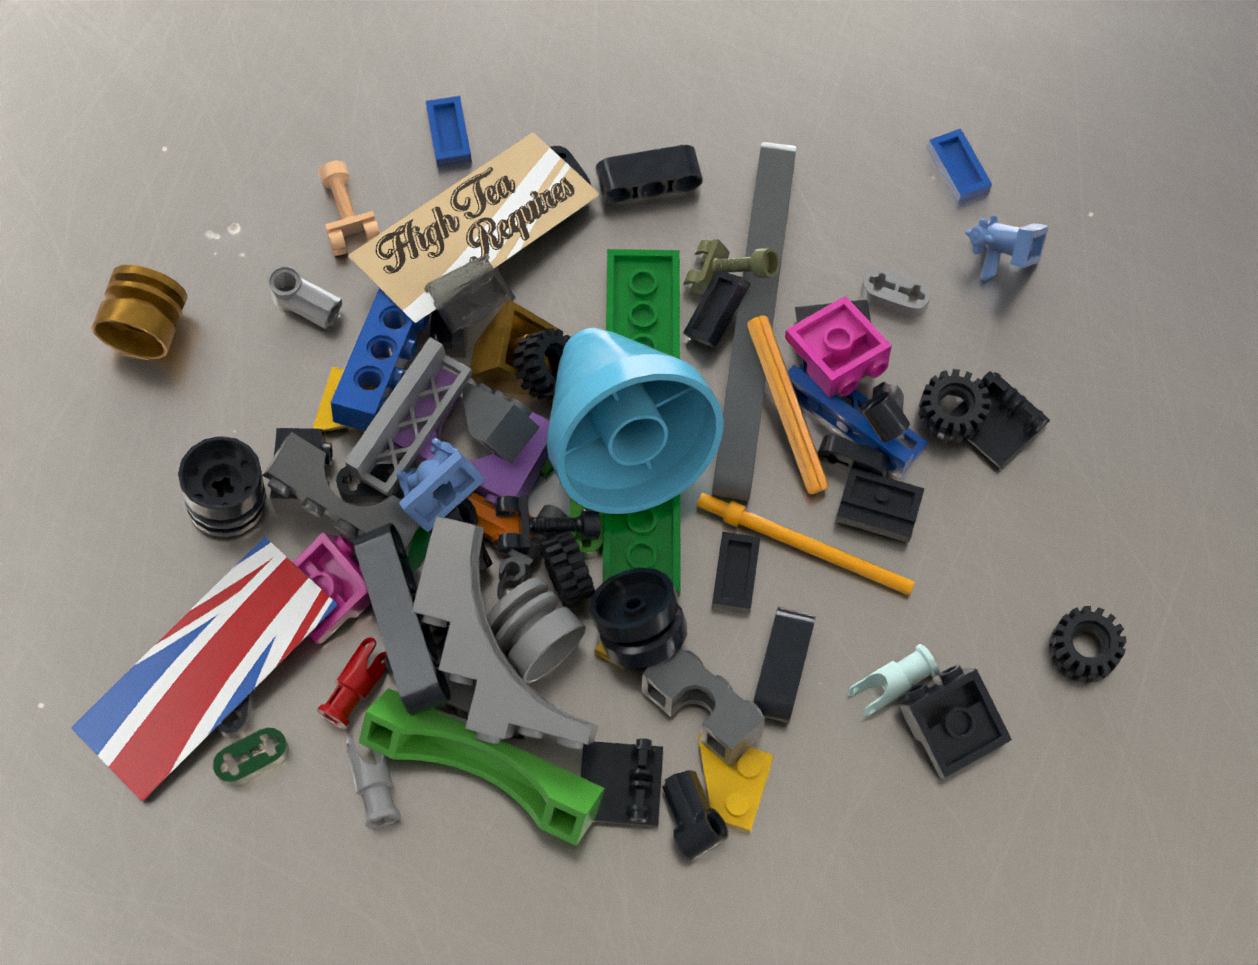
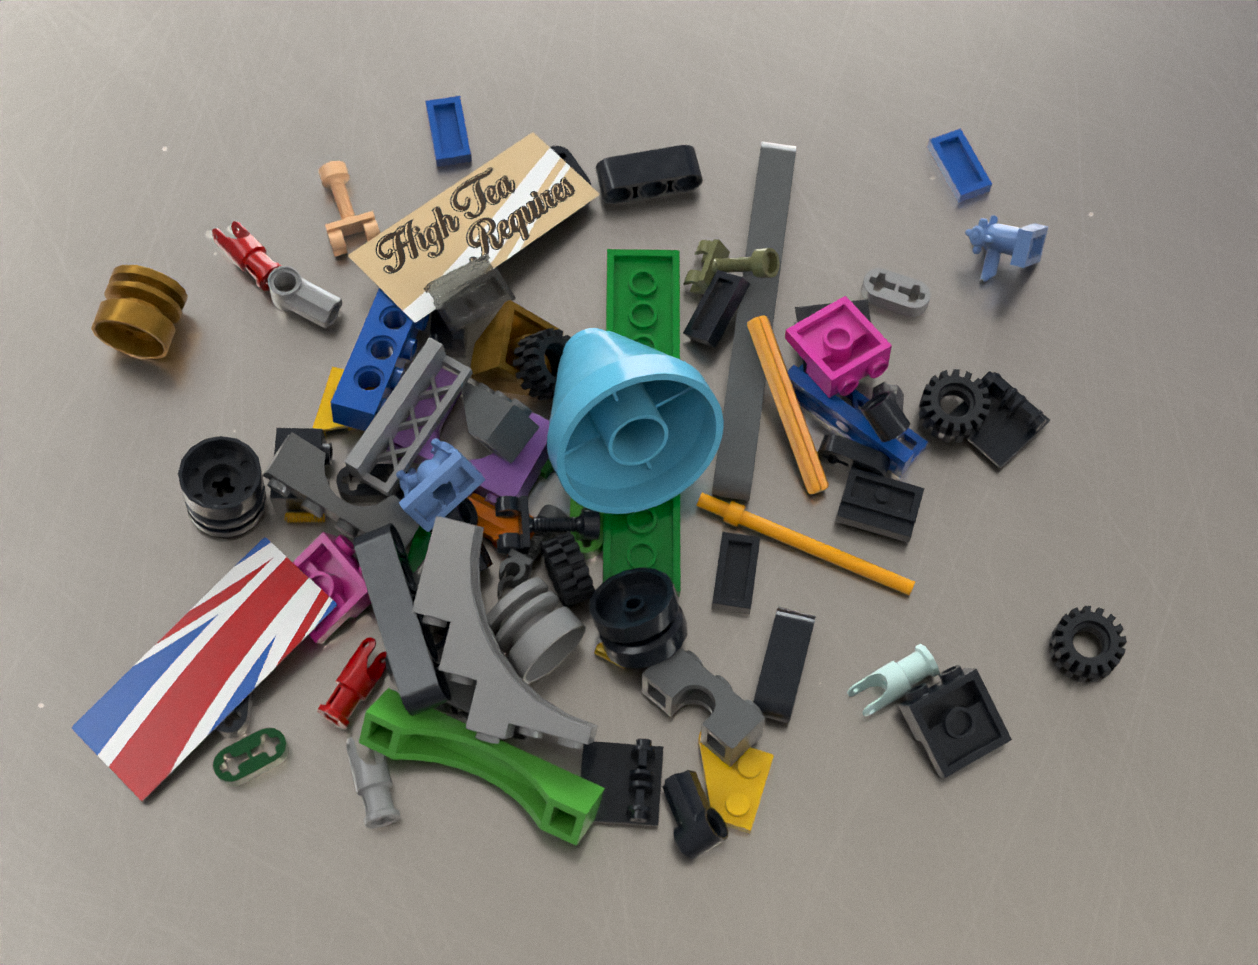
none -> red piece [212,221,282,291]
none -> yellow leg [284,512,325,523]

